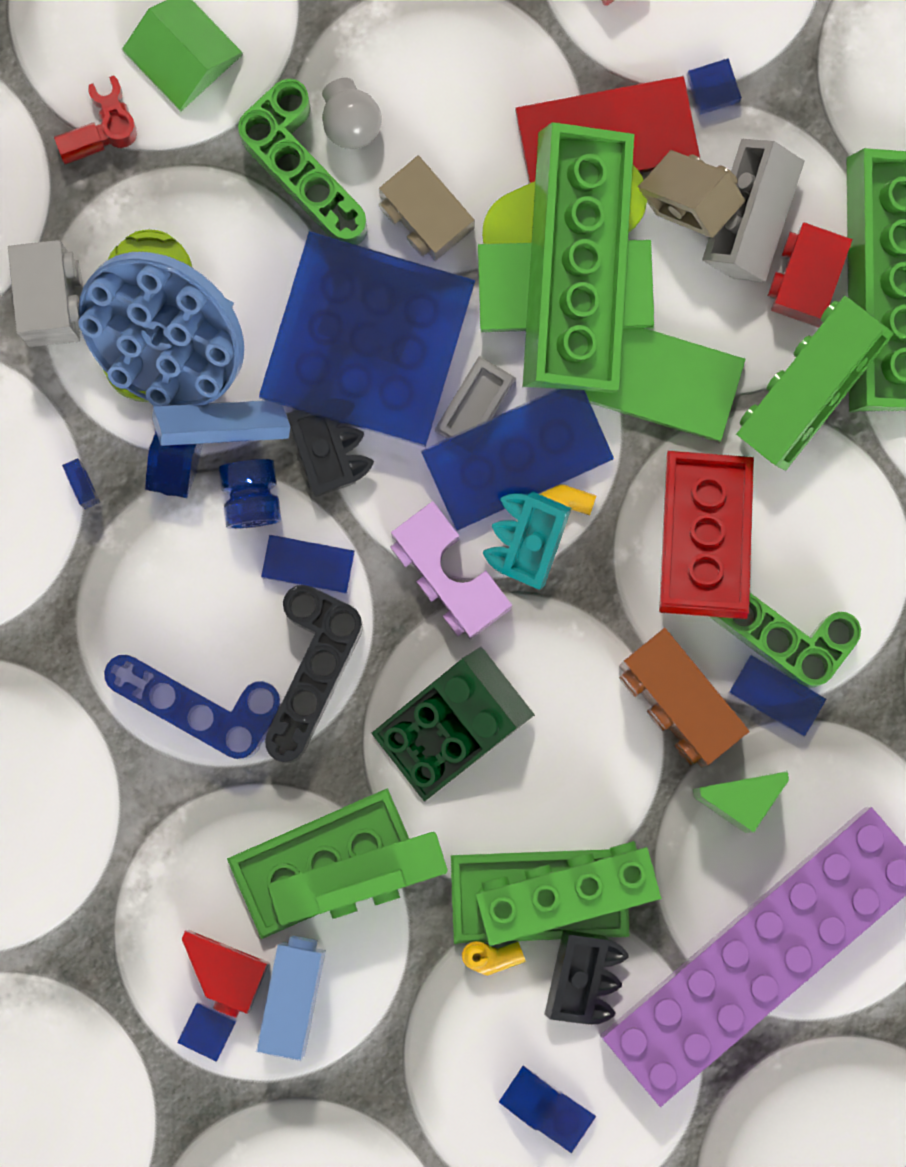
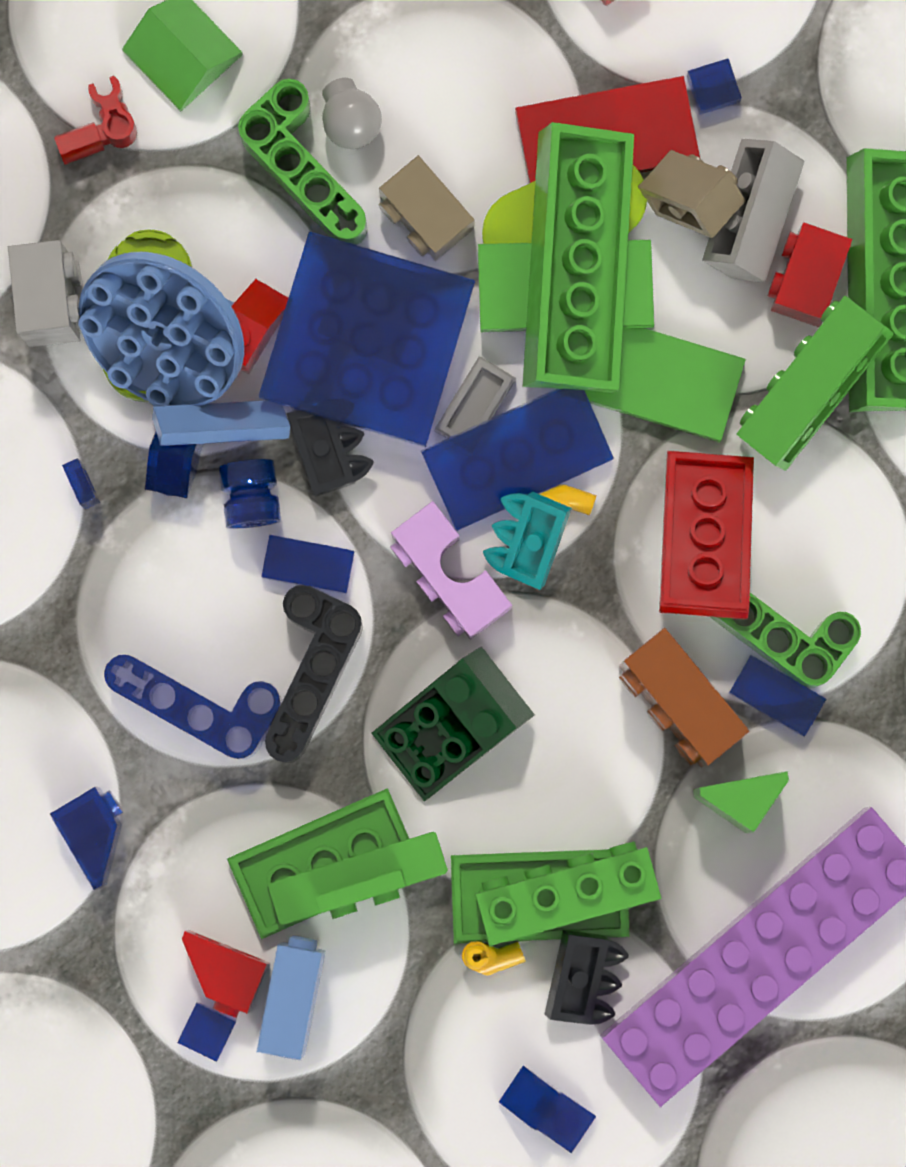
none -> clear blue slope [50,787,123,890]
none -> red slope [231,279,293,374]

